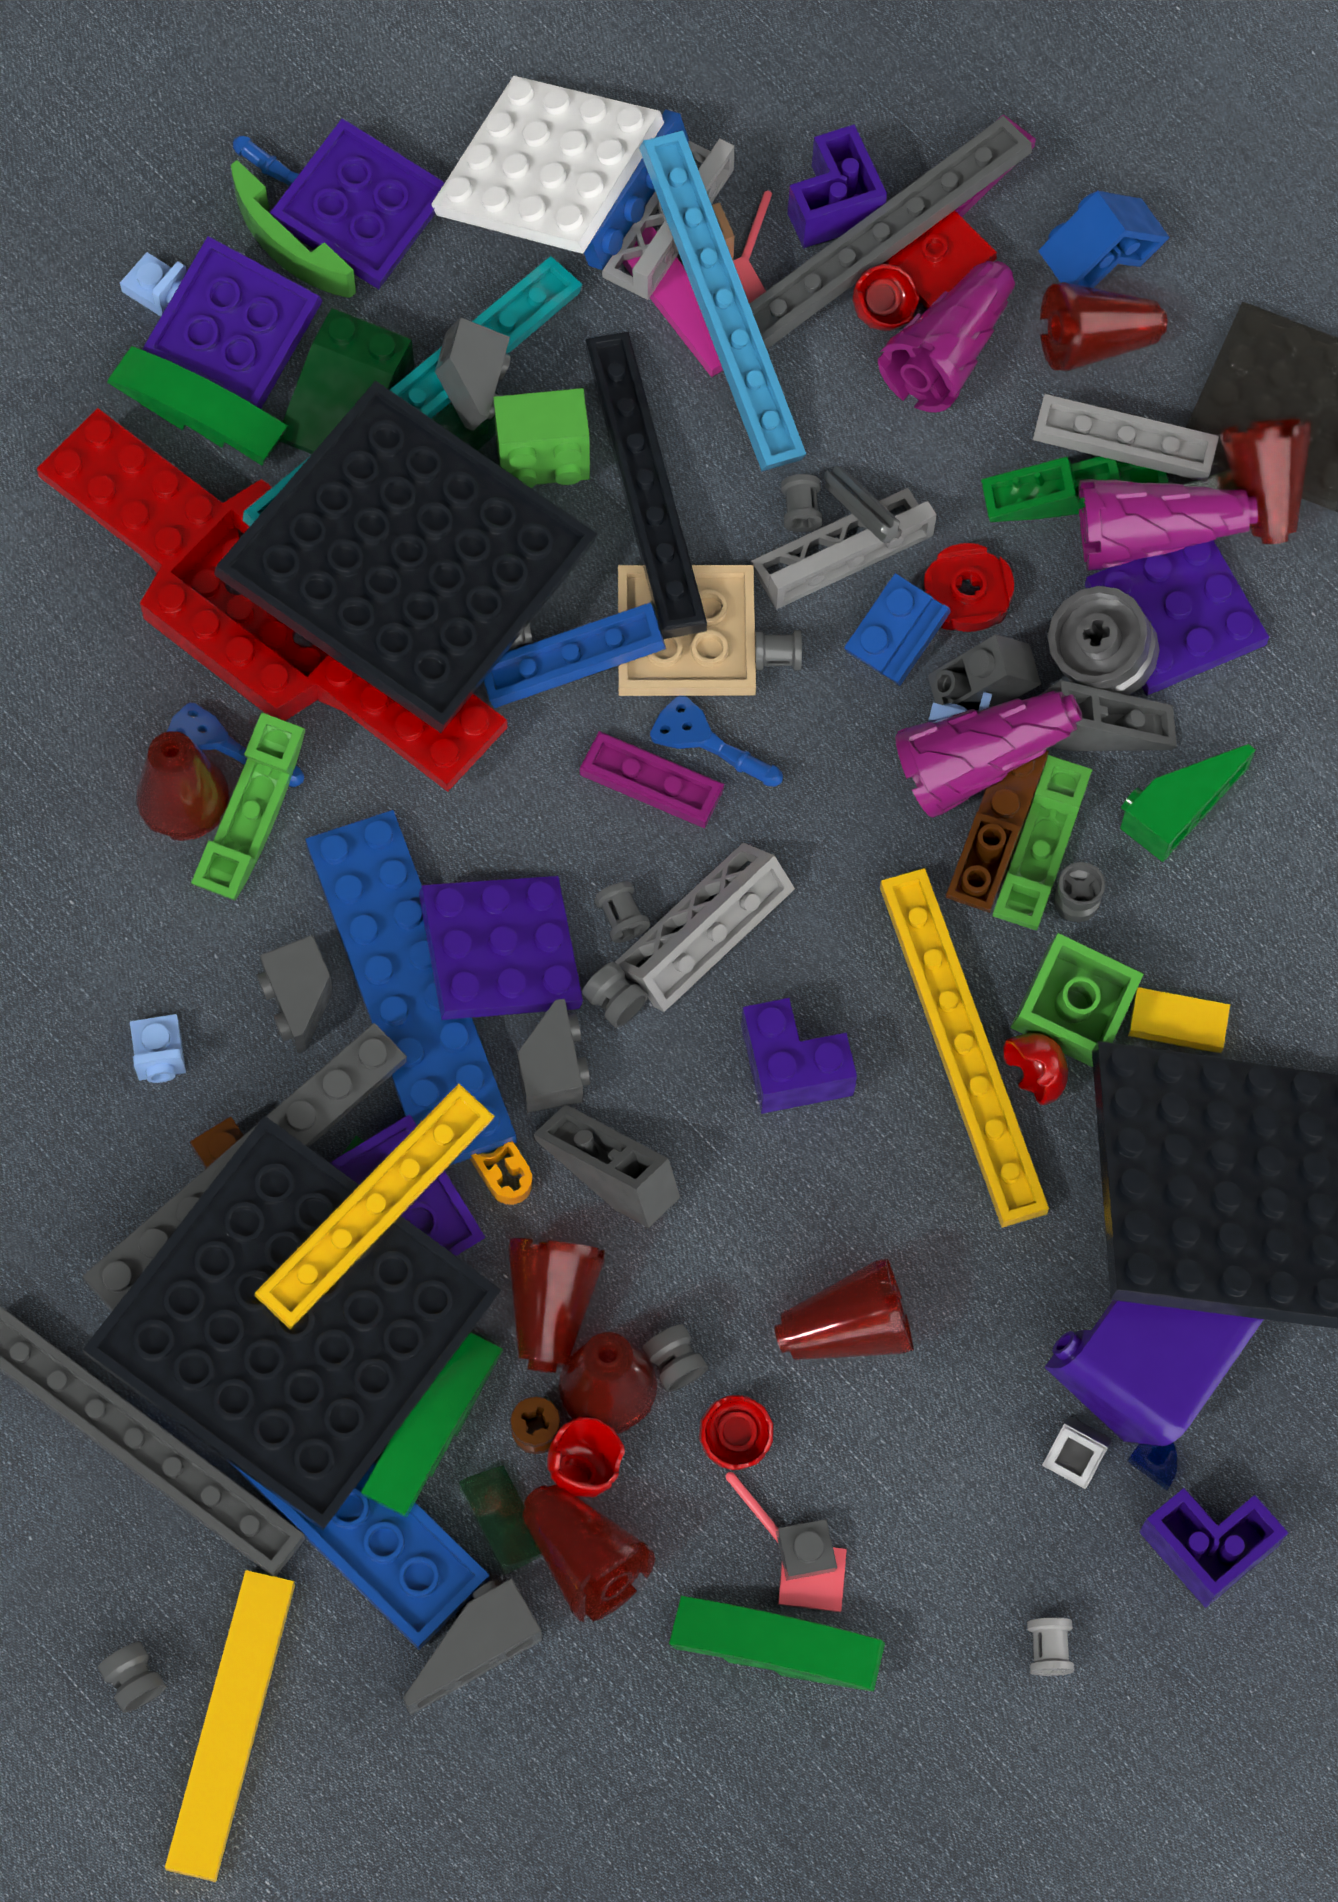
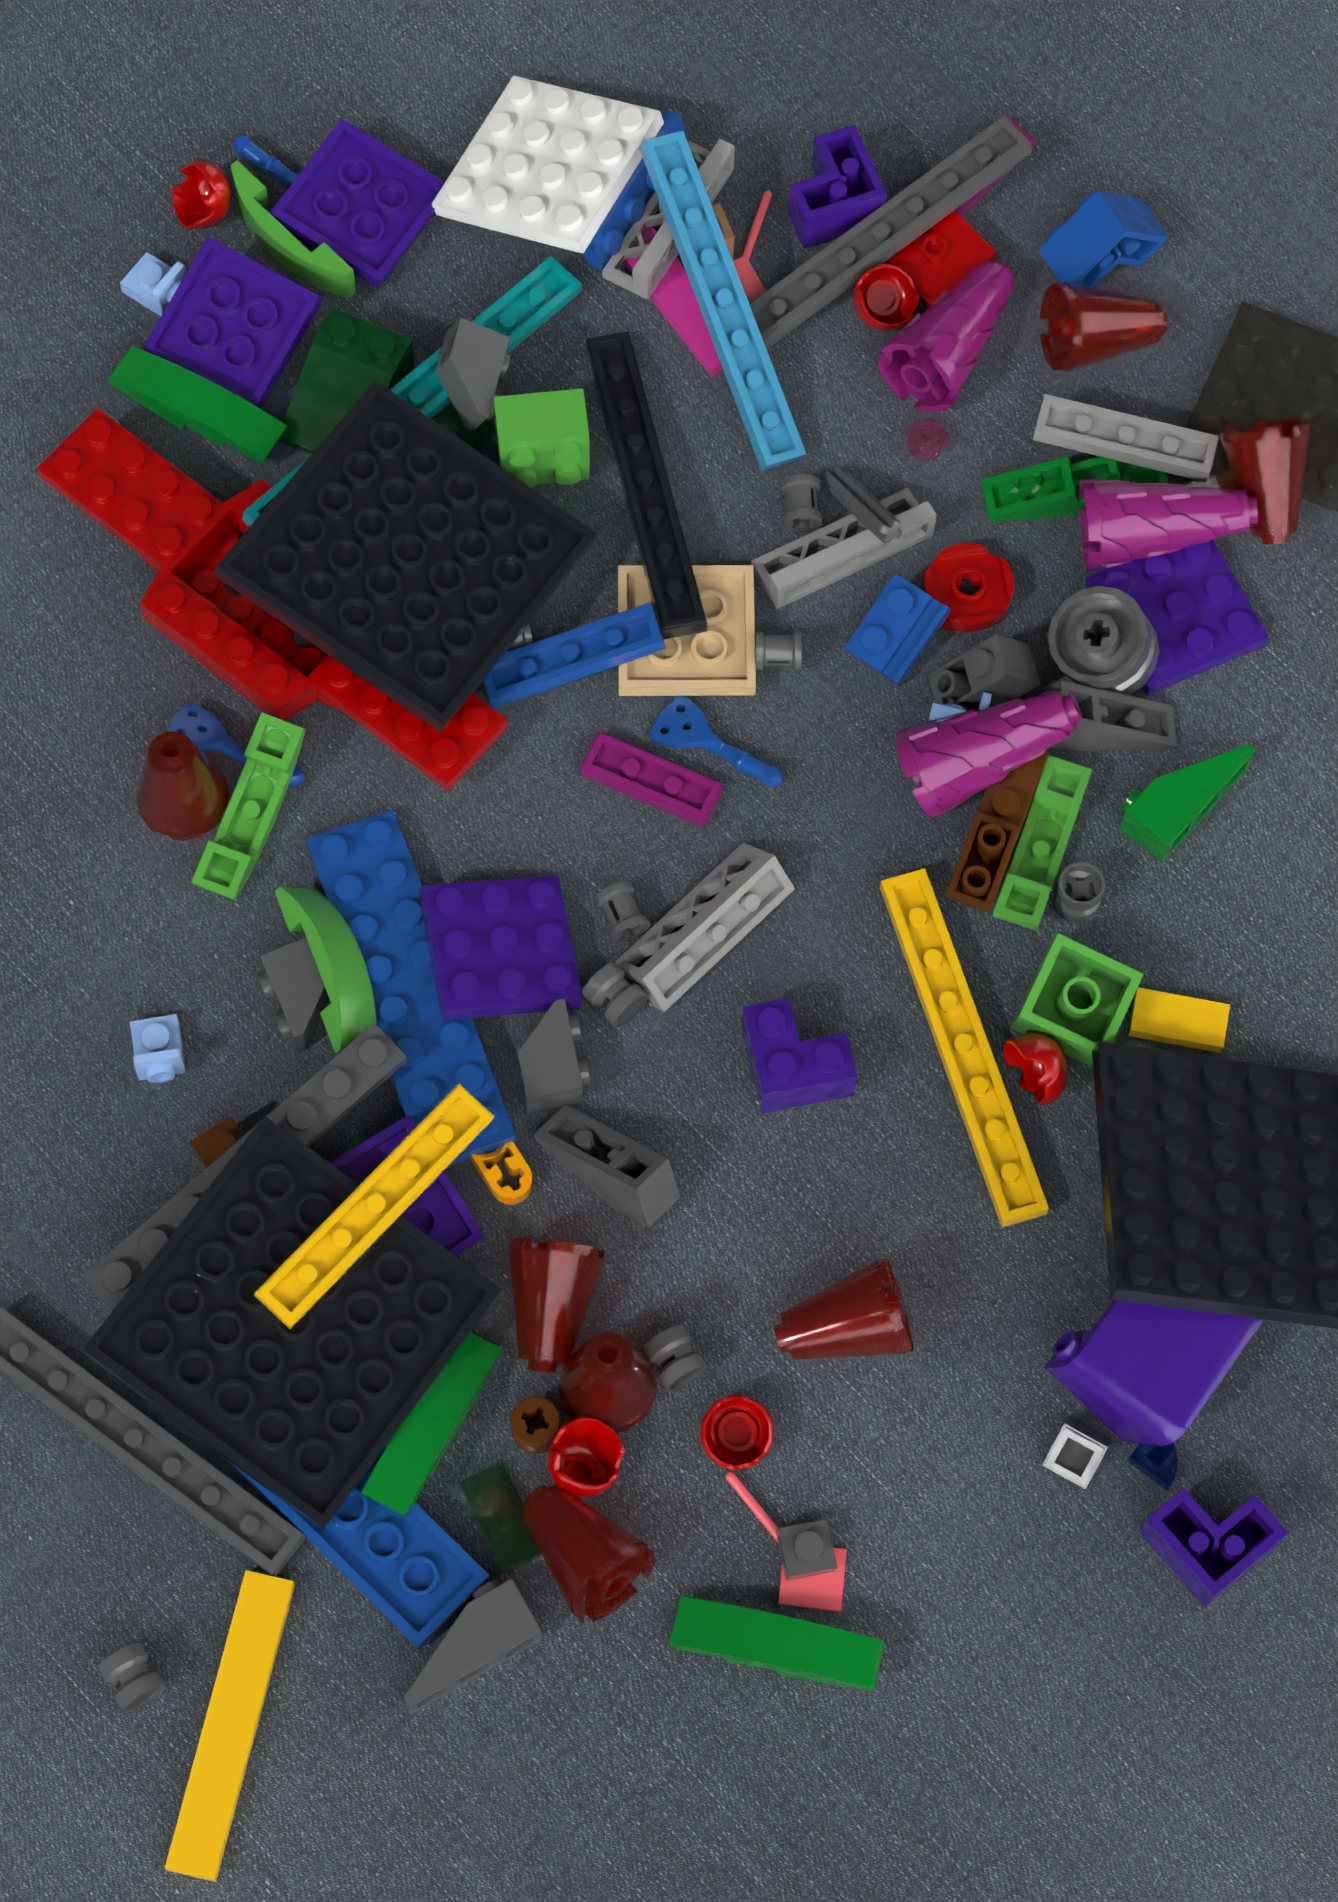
light grey bush [1027,1618,1074,1676] -> none
none -> red hair [172,159,231,230]
none -> bright green slope [274,887,376,1054]
none -> clear pink plate [906,418,949,461]

